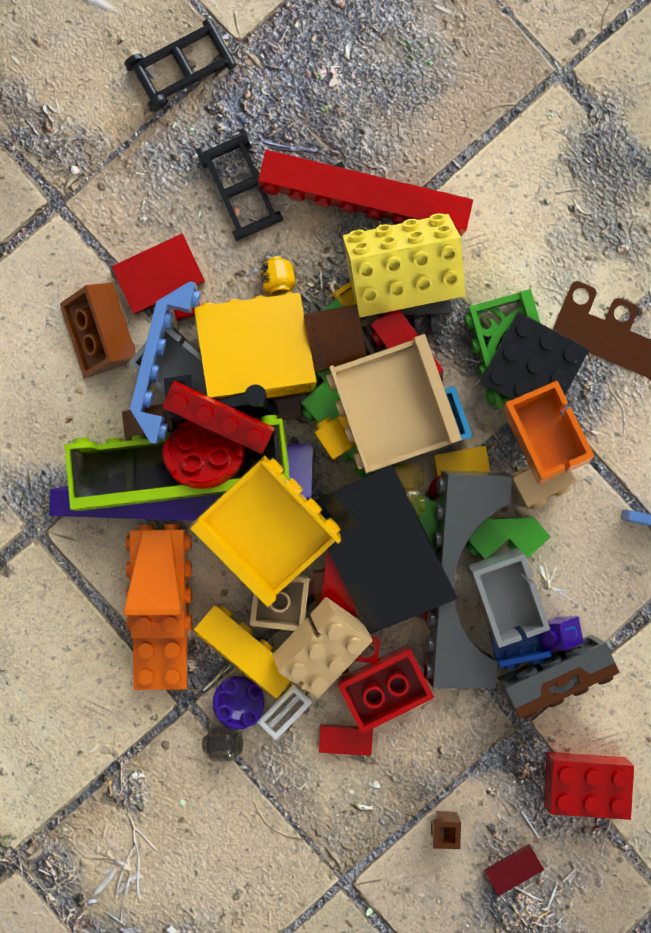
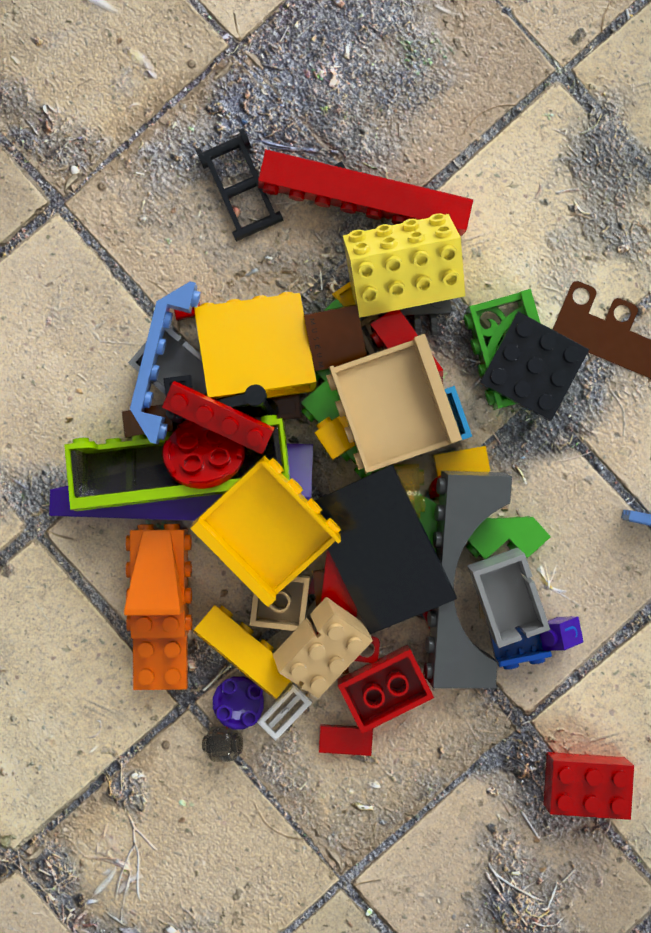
dark orange slope [60,282,136,378] -> none
red tile [111,233,205,315] -> none
black piece [124,18,237,112] -> none
yellow head [260,256,296,297] -> none
reddish brown brick [431,811,461,849] -> none
dark red tile [484,844,544,896] -> none
dark grey piece [497,635,620,719] -> none
orange piece [503,381,594,485] -> none
tan brick [510,465,576,509] -> none

